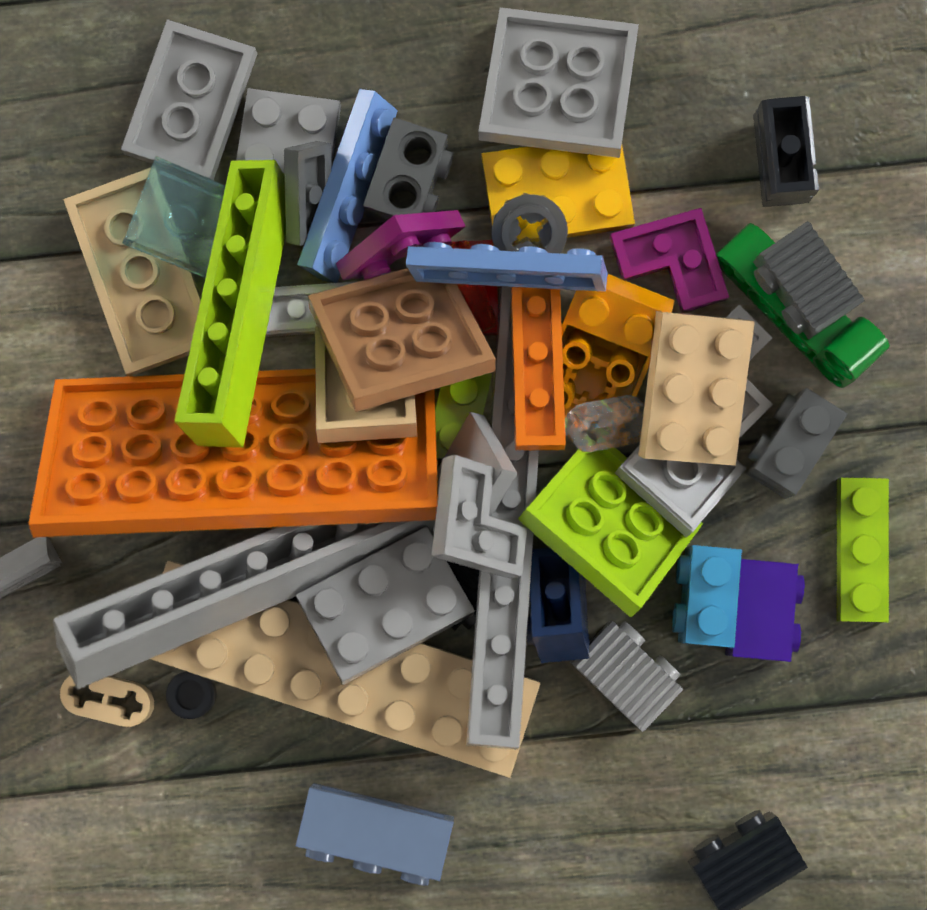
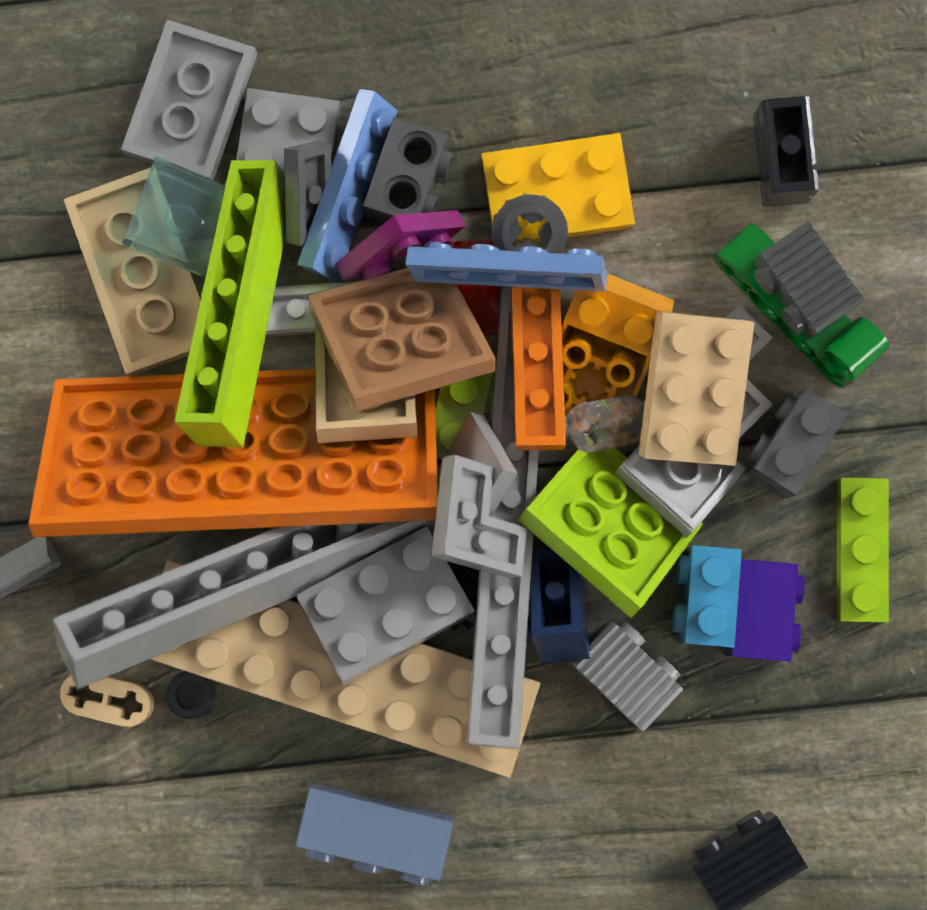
light grey plate [478,8,639,158] -> none
magenta plate [609,208,729,313] -> none

